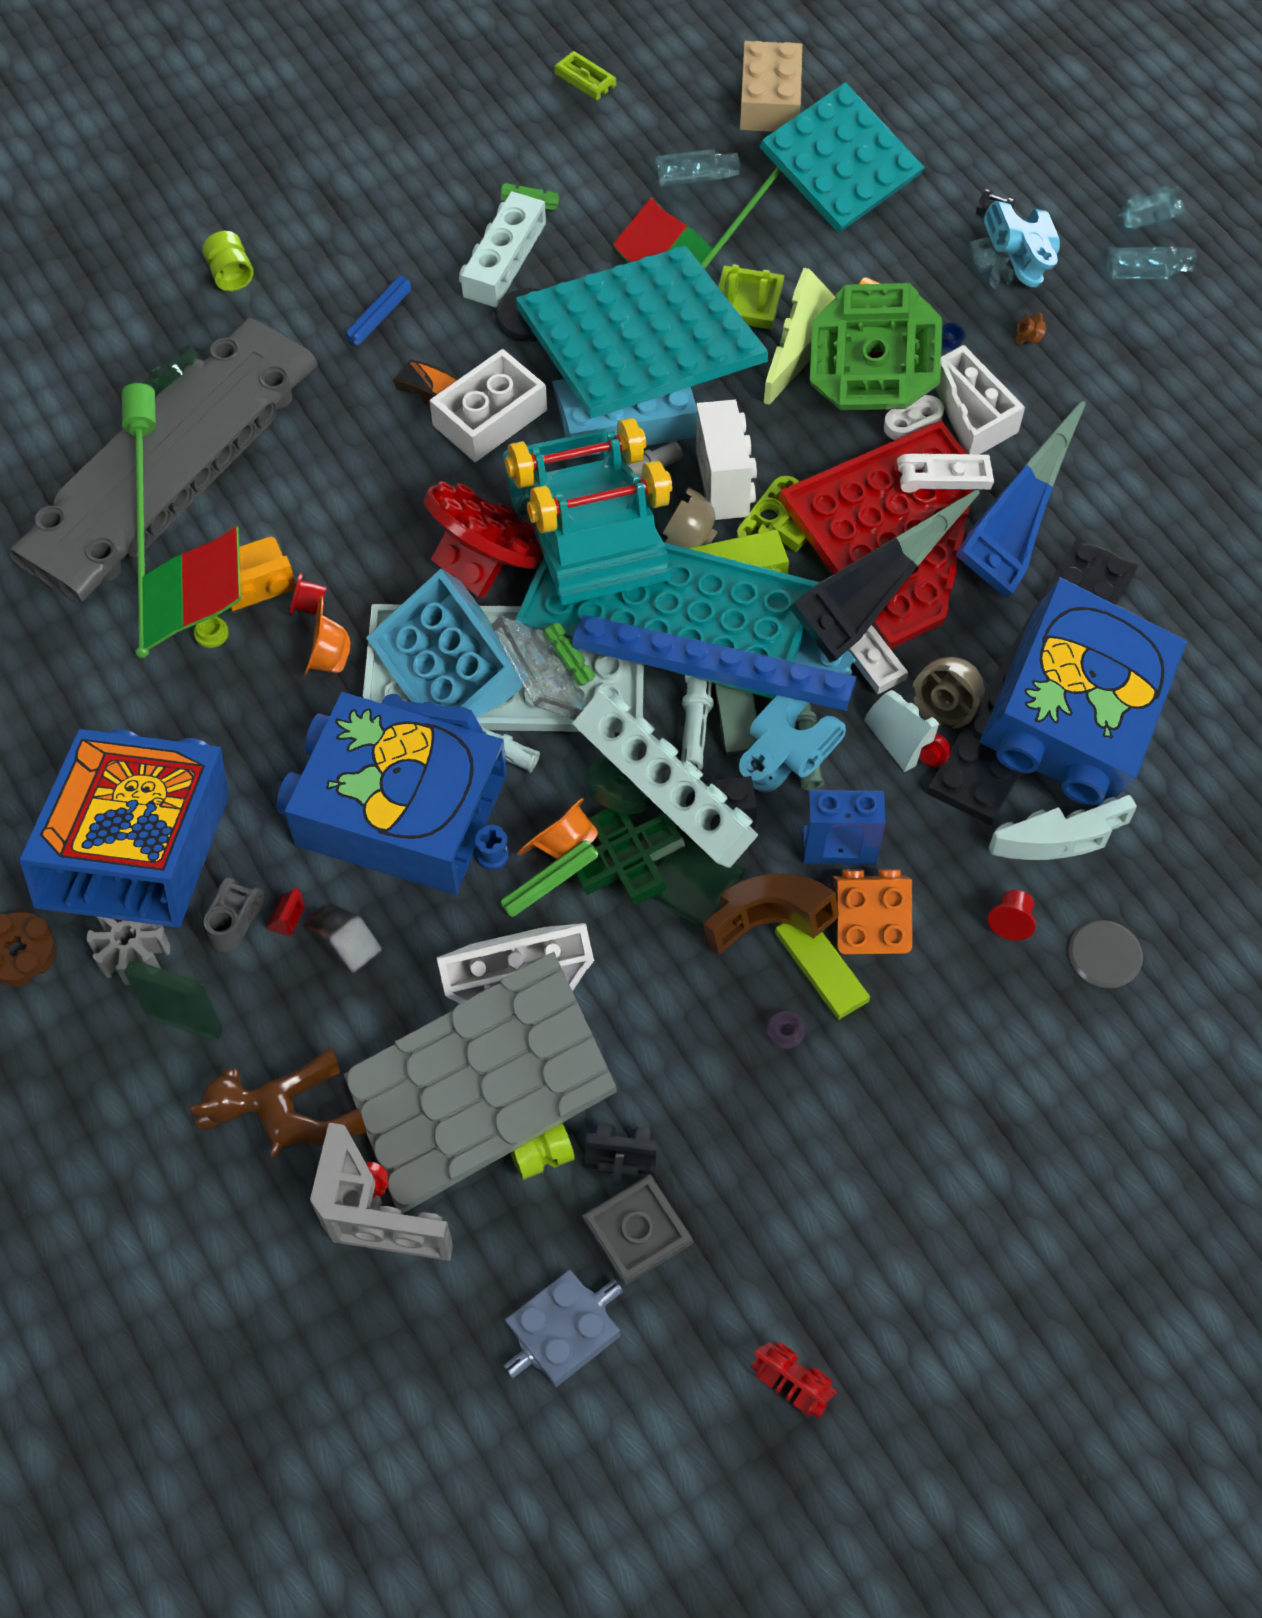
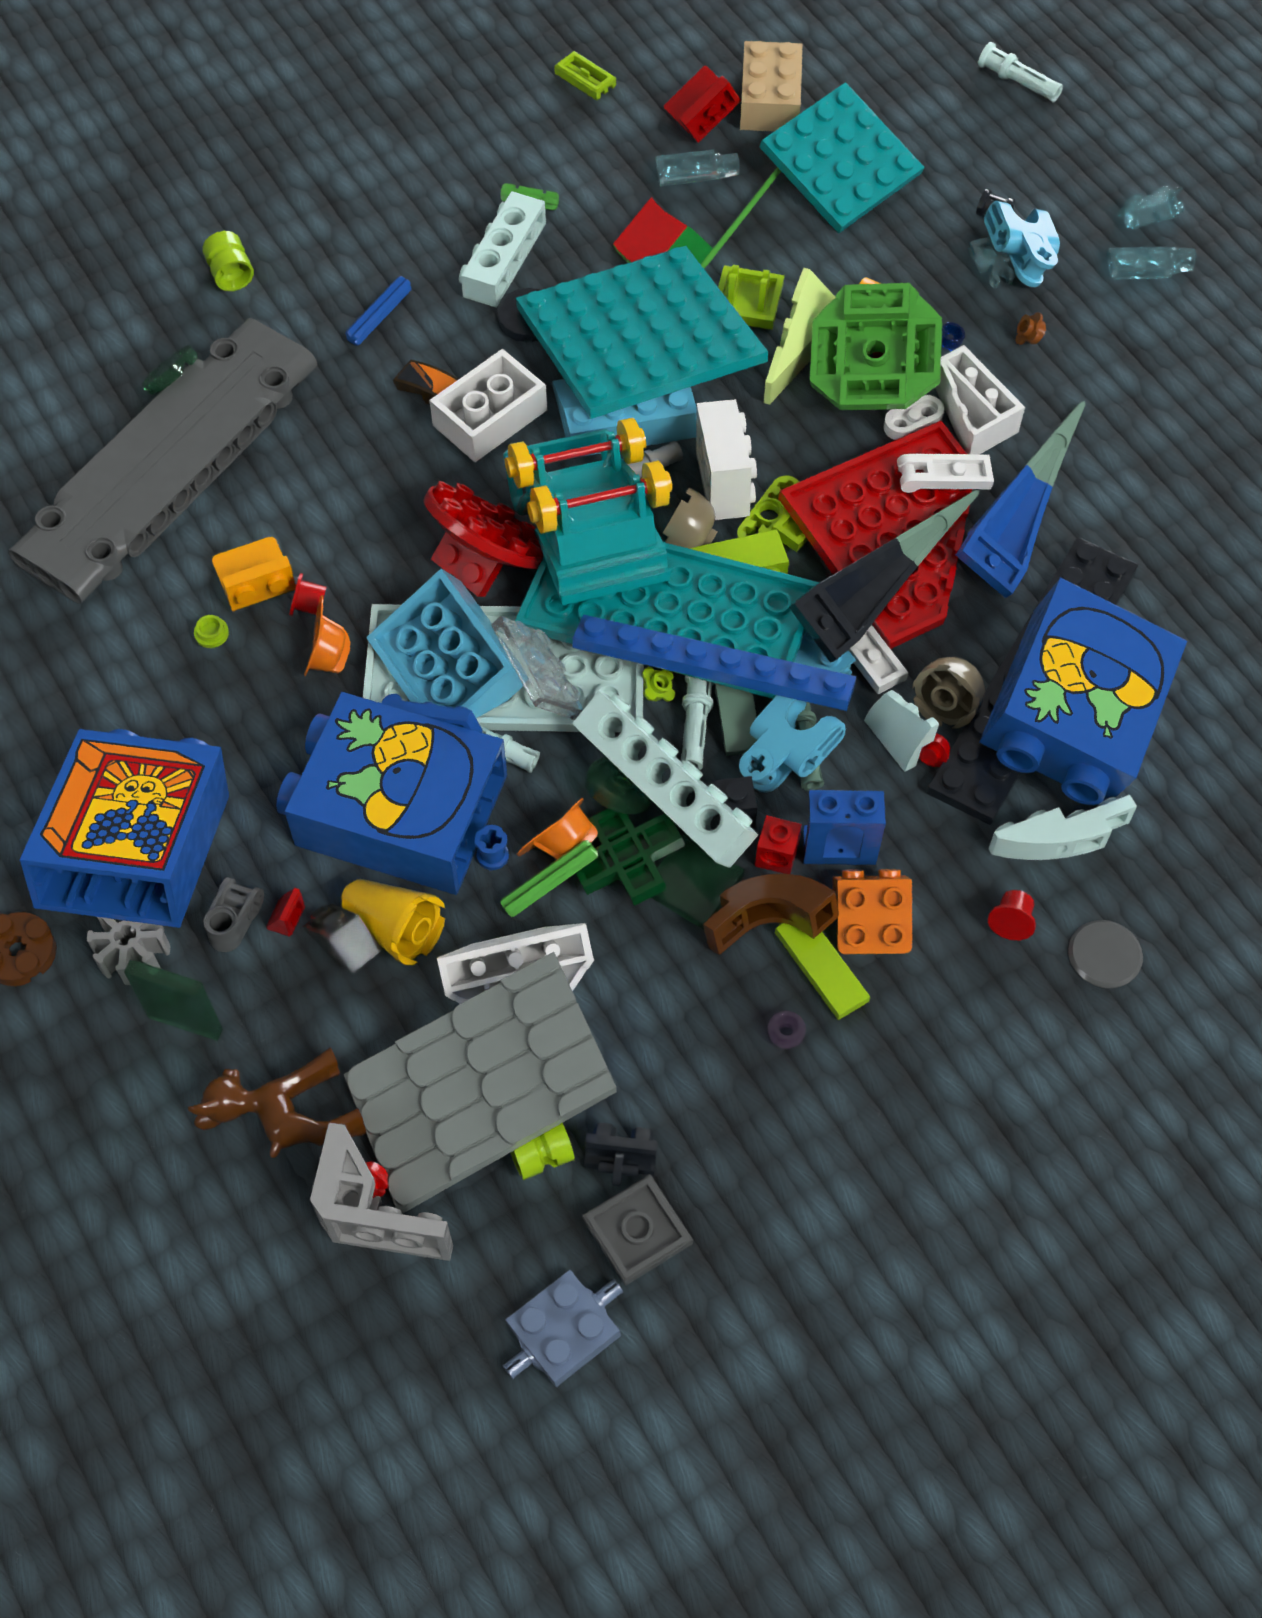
flag [122,383,241,658] -> none
bright green axle [543,622,595,686] -> none
red hinge [750,1342,837,1419] -> none
none -> yellow cone [341,879,445,965]
none -> lime plate [642,667,675,702]
none -> red bracket [664,66,741,143]
none -> red brick [755,815,802,874]
none -> light aqua pin [978,42,1063,102]

